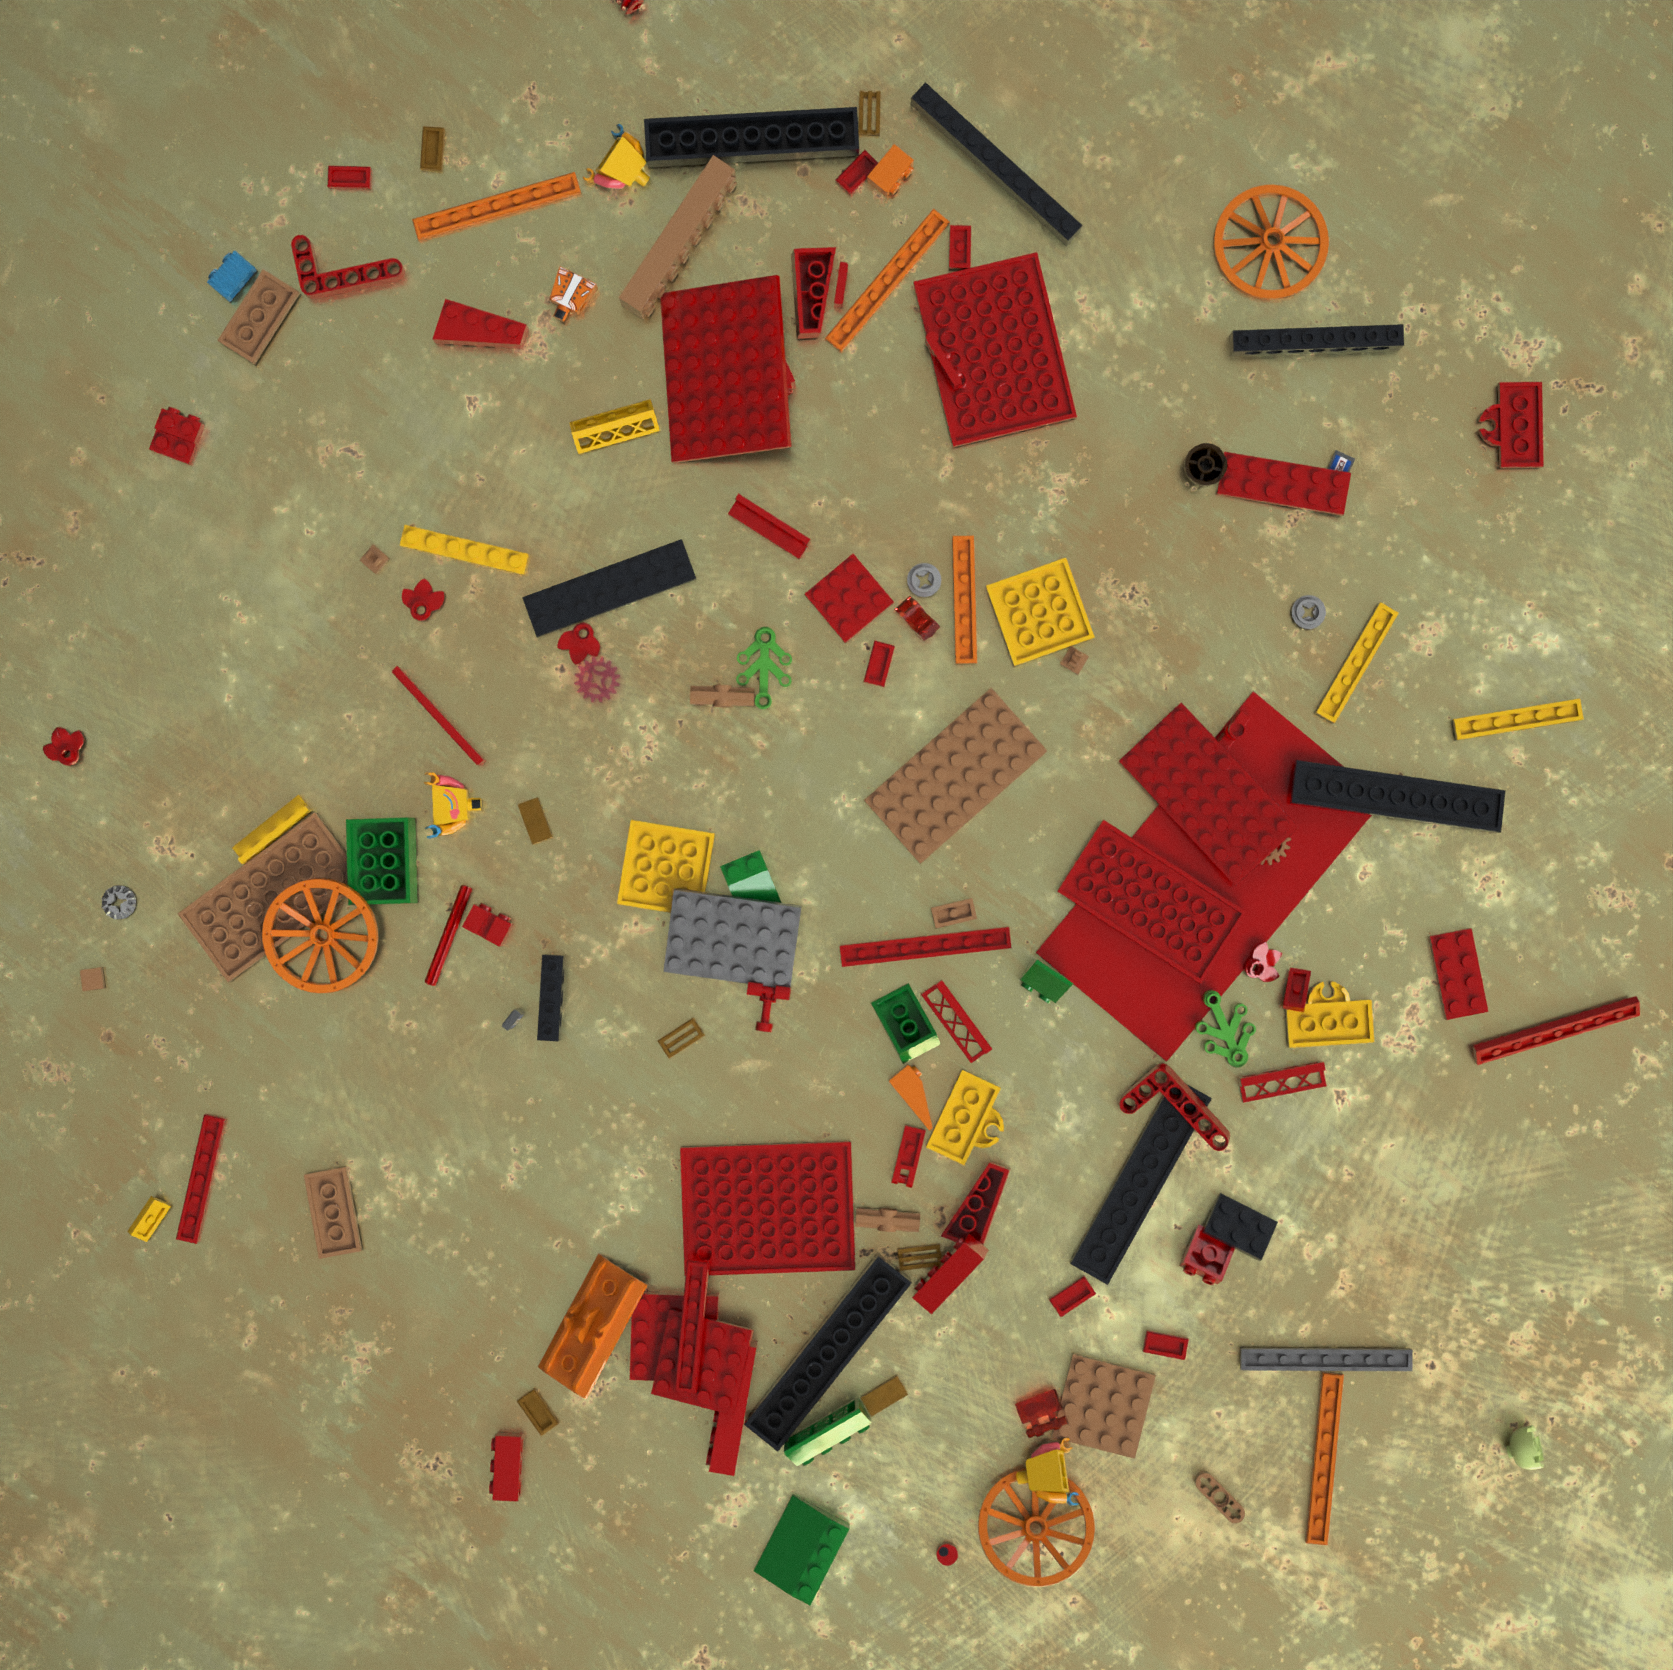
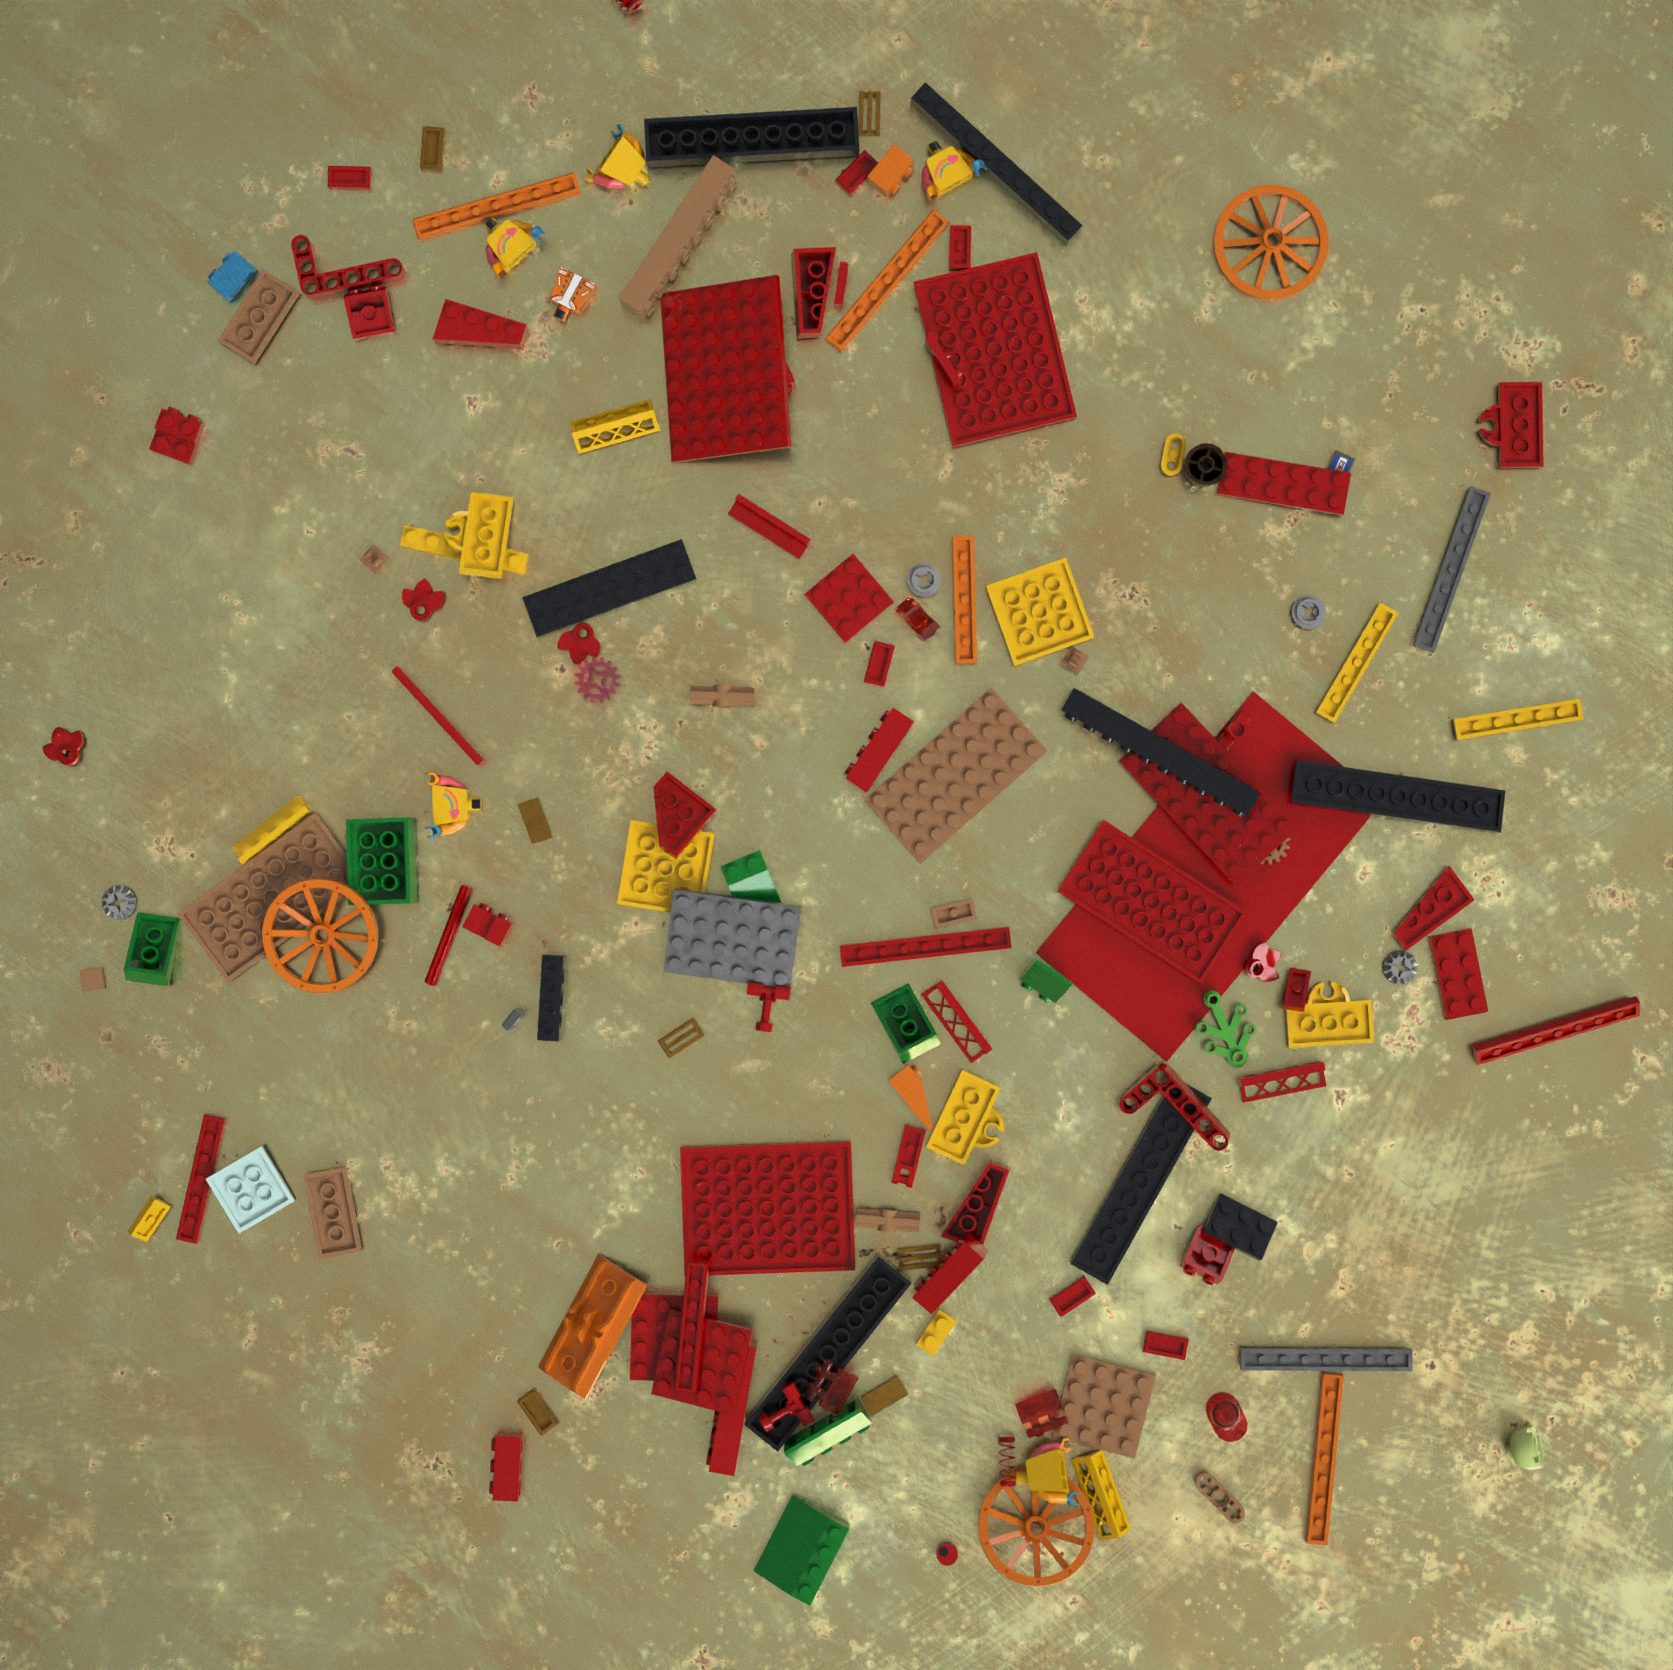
bright green plant [736,627,792,710] -> none
black brick [1229,324,1404,356] -> none
none -> green slope [124,912,180,986]
none -> light aqua plate [206,1145,295,1234]
none -> red plate [343,284,395,339]
none -> yellow plate [443,492,514,579]
none -> torso [484,218,547,278]
none -> red plate [653,772,716,859]
none -> red bar [759,1381,815,1432]
none -> clear red plate [805,1359,859,1416]
none -> red brick [844,708,914,793]
none -> yellow plate [915,1308,957,1357]
none -> torso [921,140,987,201]
none -> red piece [998,1437,1017,1487]
none -> black brick [1061,688,1262,817]
none -> yellow fence [1071,1450,1131,1541]
none -> yellow plate [1160,433,1186,476]
none -> clear red piece [1206,1392,1248,1442]
none -> light grey gear [1383,950,1418,984]
none -> red wing [1392,866,1475,950]
none -> flat silver plate [1413,486,1491,654]

